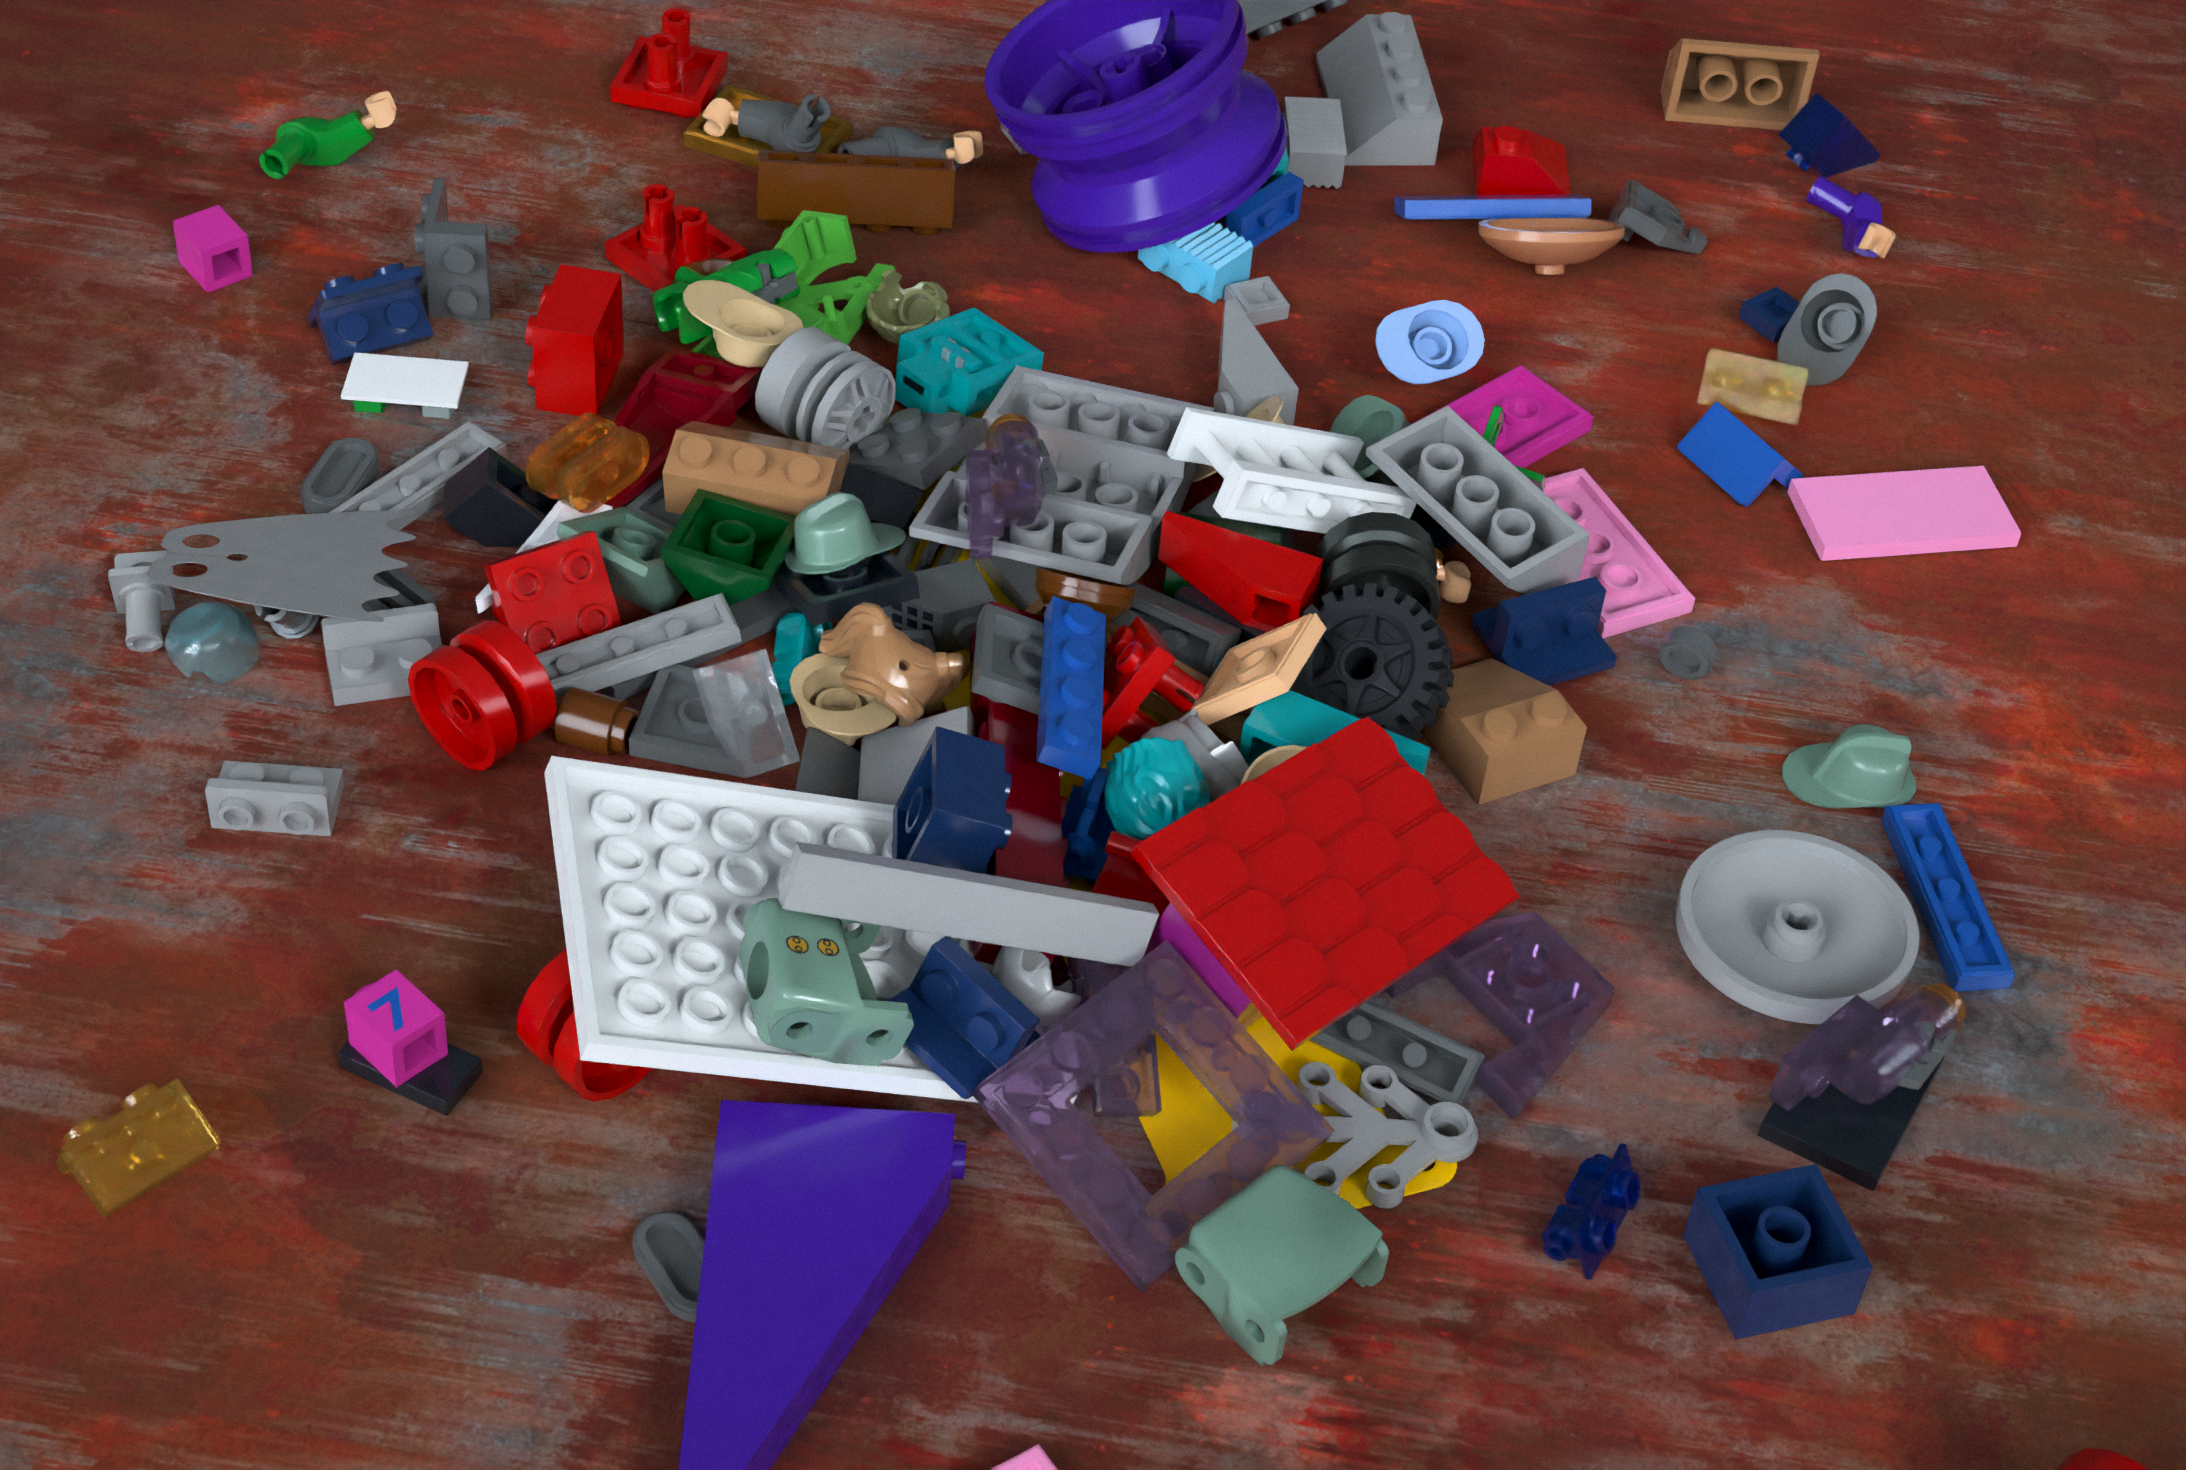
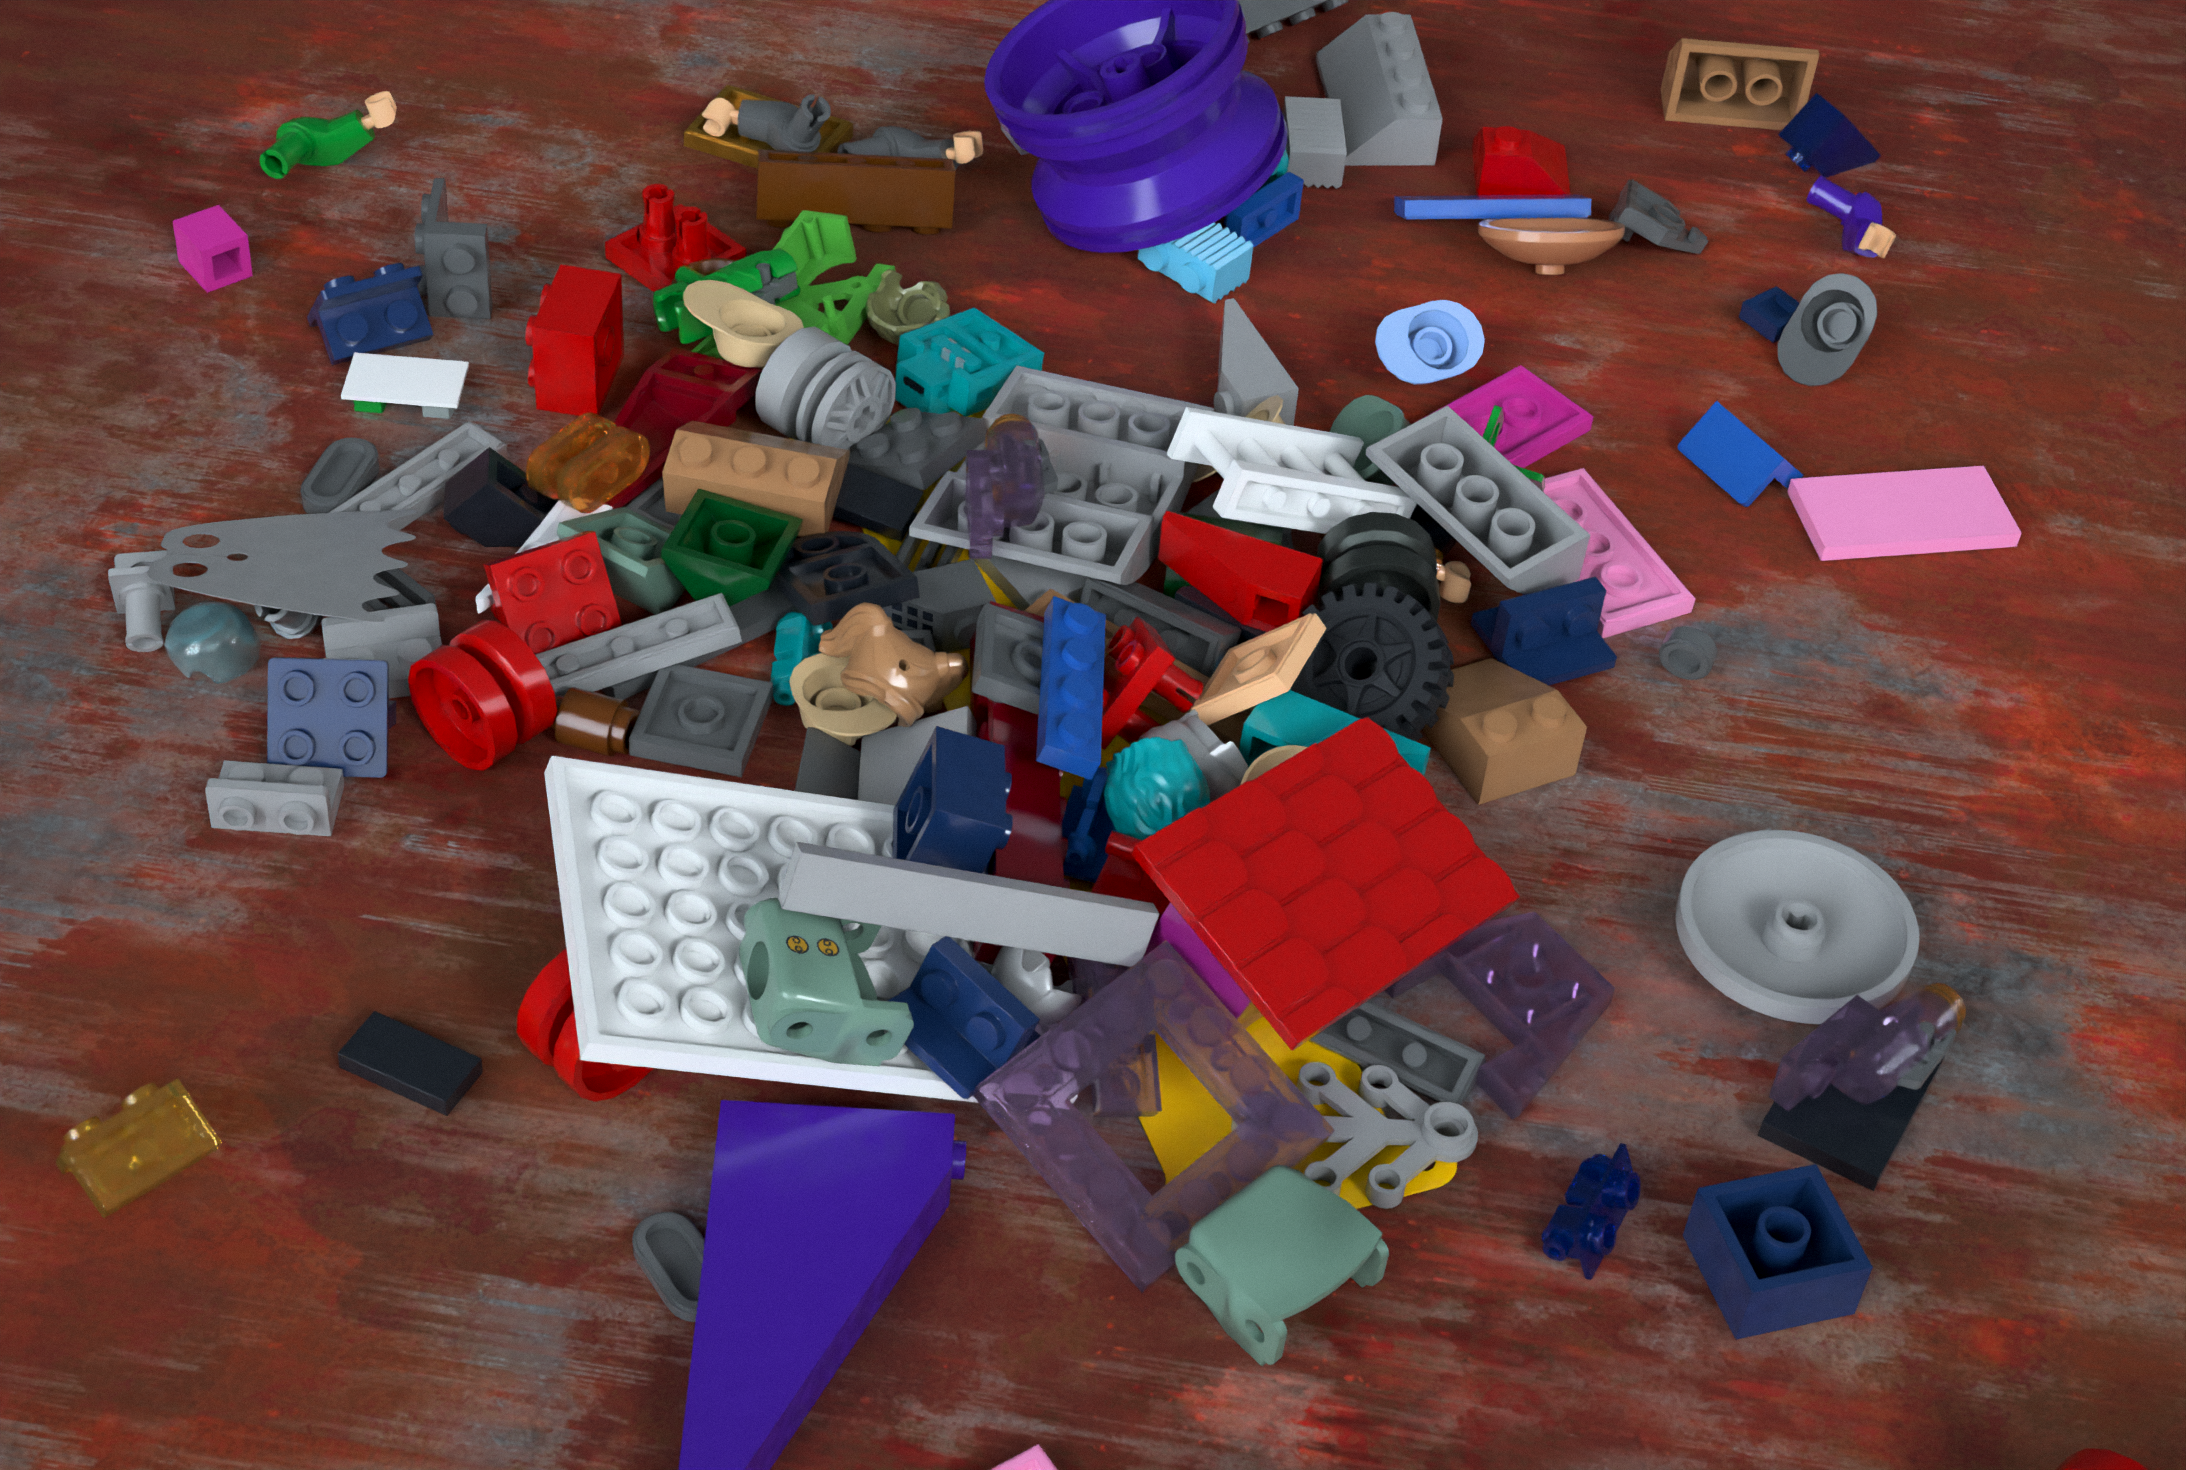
dark pink brick [344,969,448,1088] -> none
red plate [610,8,728,118] -> none
clear slope [692,649,800,779] -> none
sand green piece [785,492,906,574] -> none
reddish brown piece [1034,567,1137,624] -> none
light grey tile [1223,276,1290,326] -> none
clear yellow bracket [1697,347,1808,425] -> none
sand green piece [1782,724,1916,809] -> none
blue tile [1881,803,2015,992] -> none
none -> dark blue bracket [267,657,396,778]

